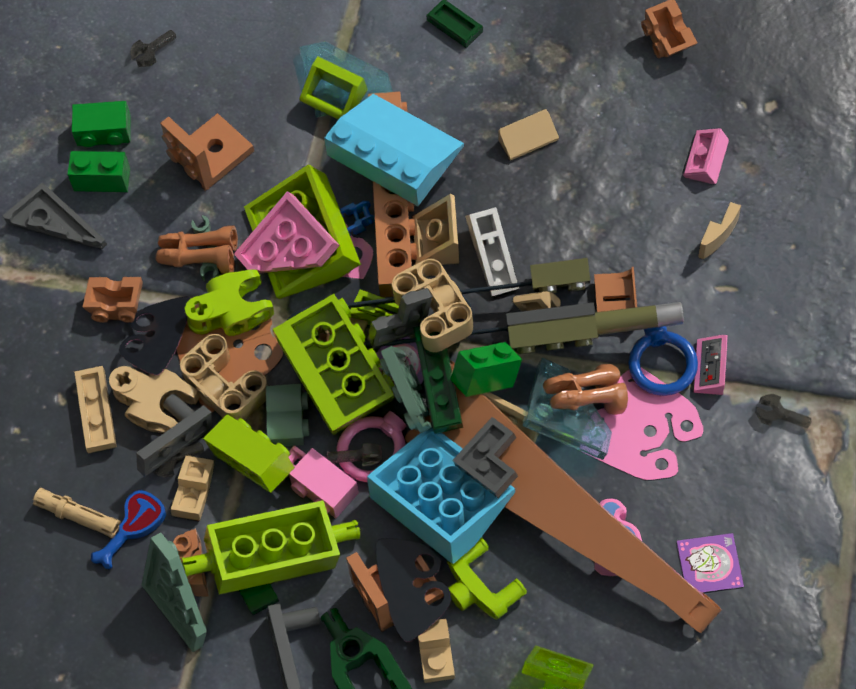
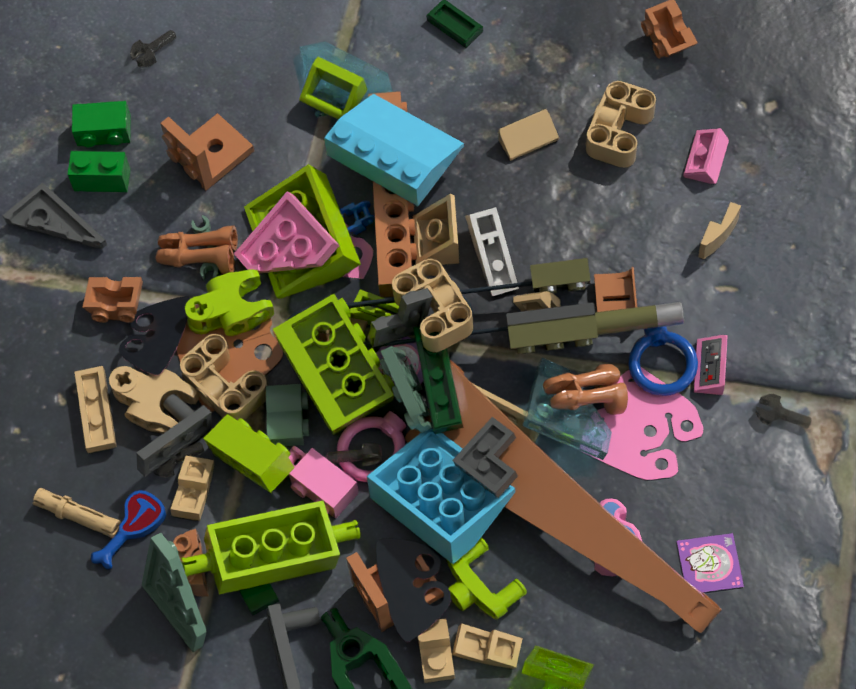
green brick [450,342,522,397] -> none
none -> tan slope [452,624,523,669]
none -> tan beam [586,81,656,168]

